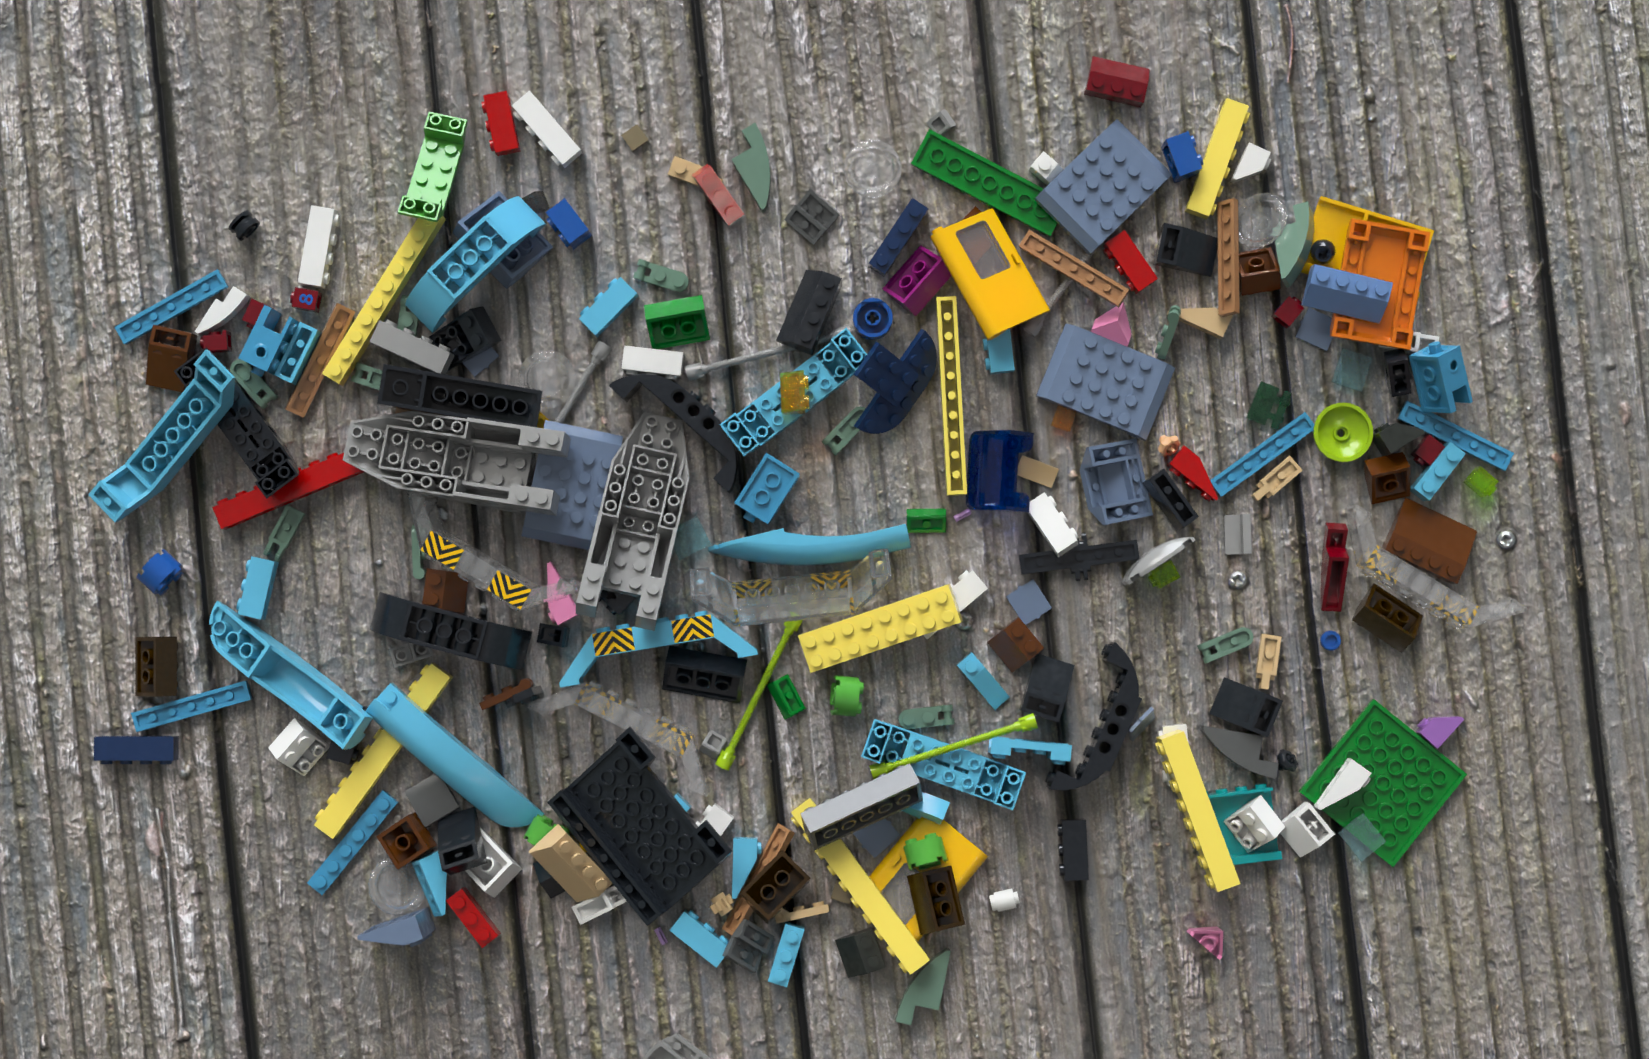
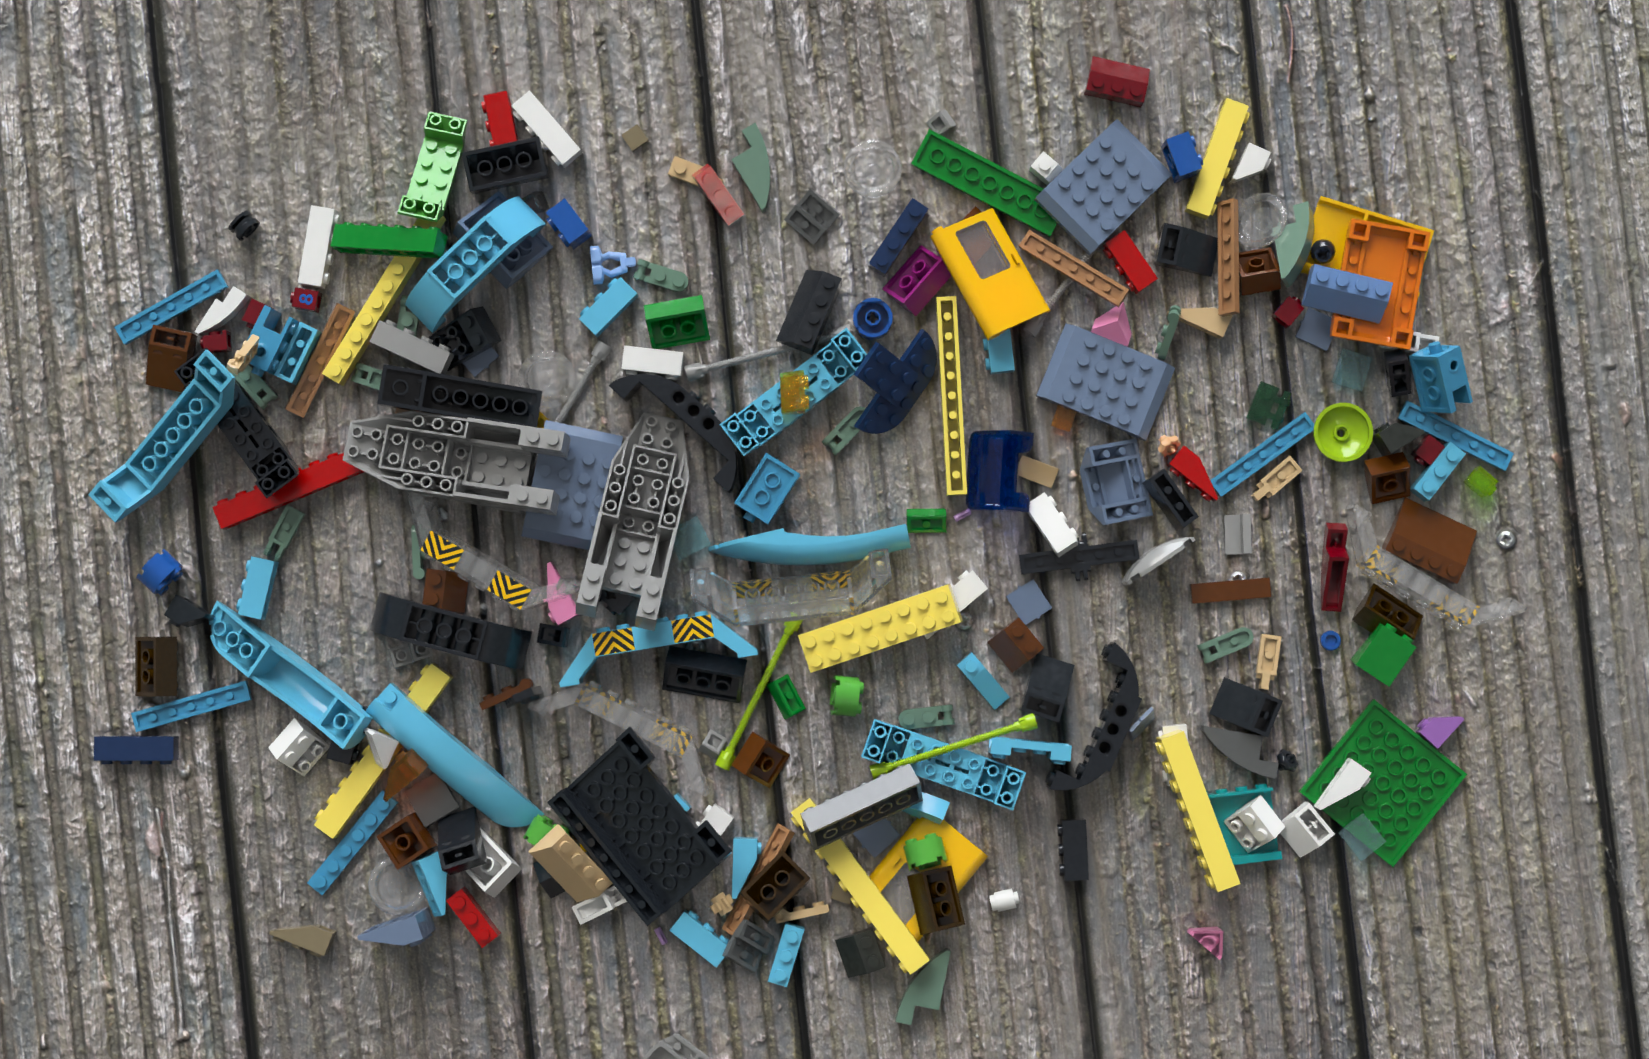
clear neon green brick [1148,560,1181,589] -> none
none -> black slope [164,594,215,627]
none -> tan hinge [226,334,260,375]
none -> dark tan slope [269,924,337,957]
none -> green brick [330,222,447,259]
none -> white slope [364,728,399,769]
none -> clear orange slope [383,748,428,802]
none -> black slope [461,136,549,194]
none -> light blue piece [590,246,636,285]
none -> reddish brown slope [732,731,790,788]
none -> reddish brown tile [1190,577,1271,604]
none -> green slope [1351,623,1417,687]

